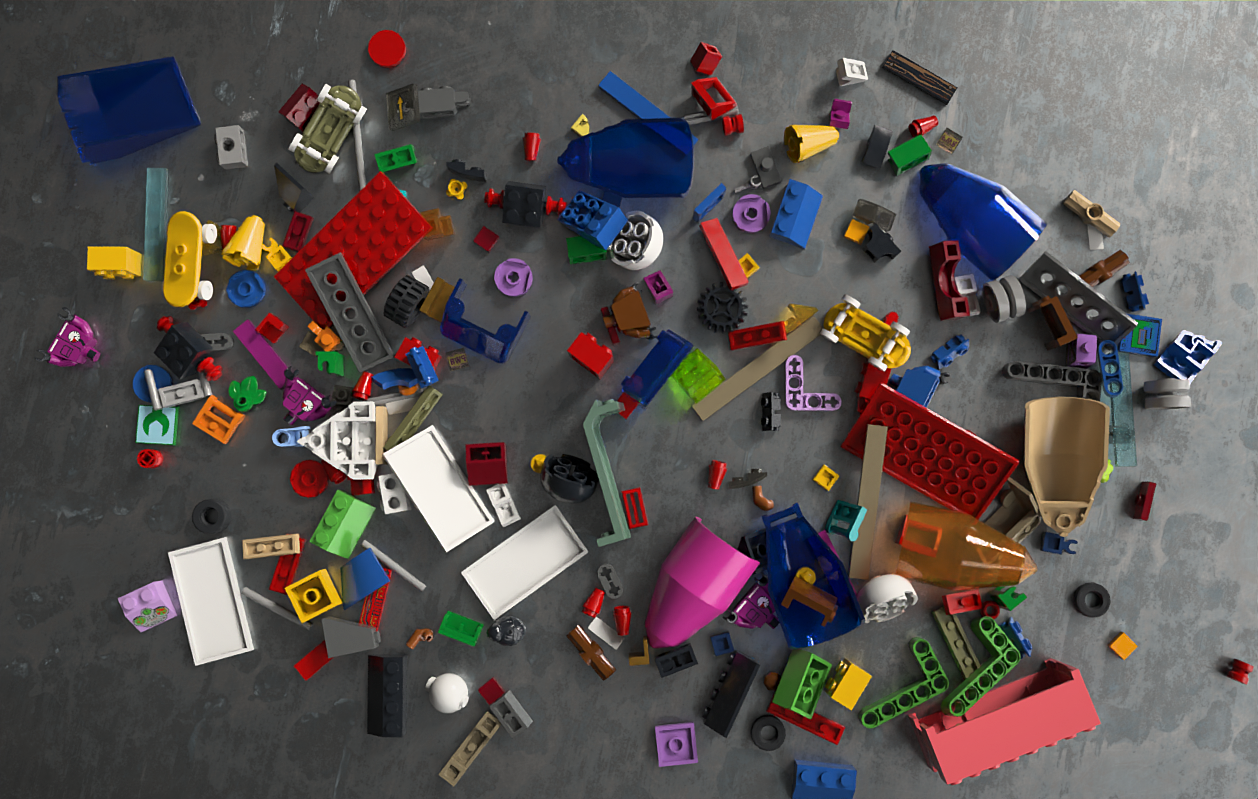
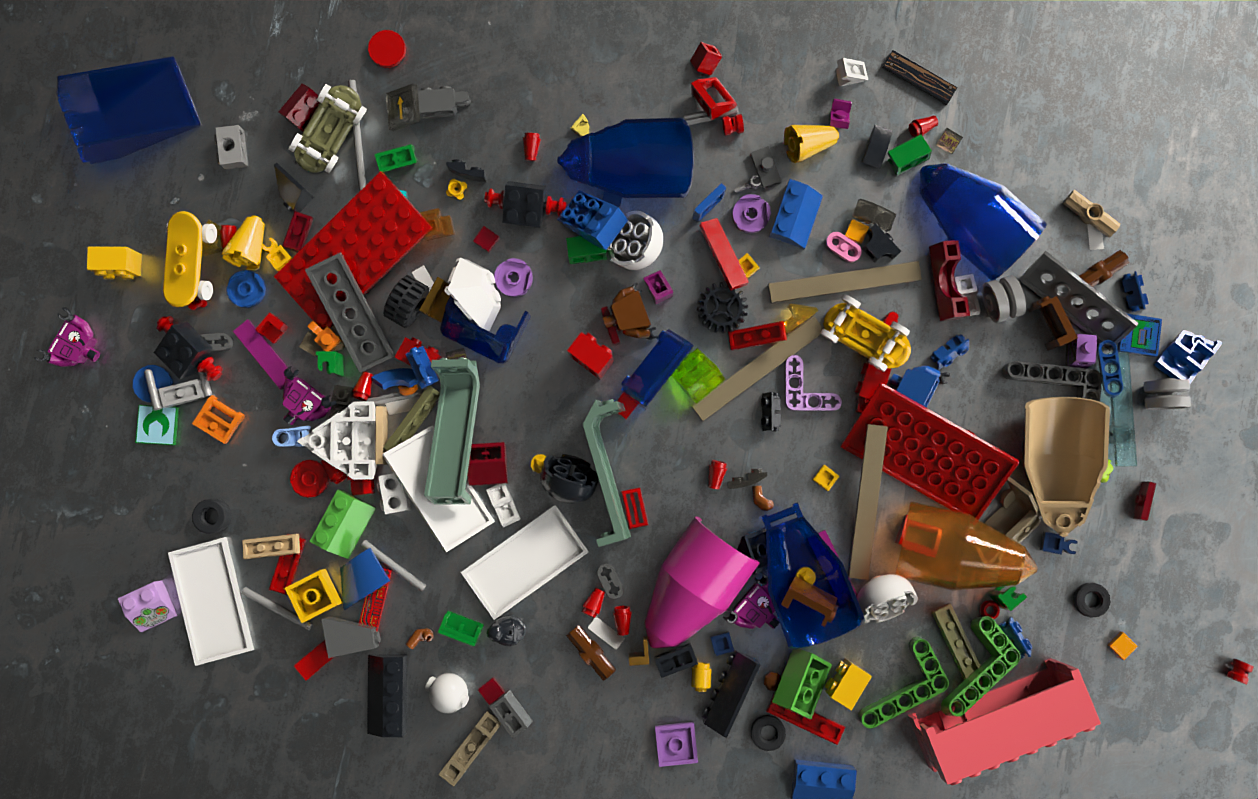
red wheel [137,449,163,469] -> none
clear light blue tile [143,168,168,281] -> none
green plate [228,376,267,412] -> none
blue tile [598,71,698,155] -> none
teal plate [825,500,867,541] -> none
red plate [942,589,983,615] -> none
none -> sand green panel [424,357,480,505]
none -> white wedge [444,258,501,332]
none -> yellow brick [691,662,711,692]
none -> dark tan tile [768,261,922,303]
none -> bright pink plate [826,232,862,263]

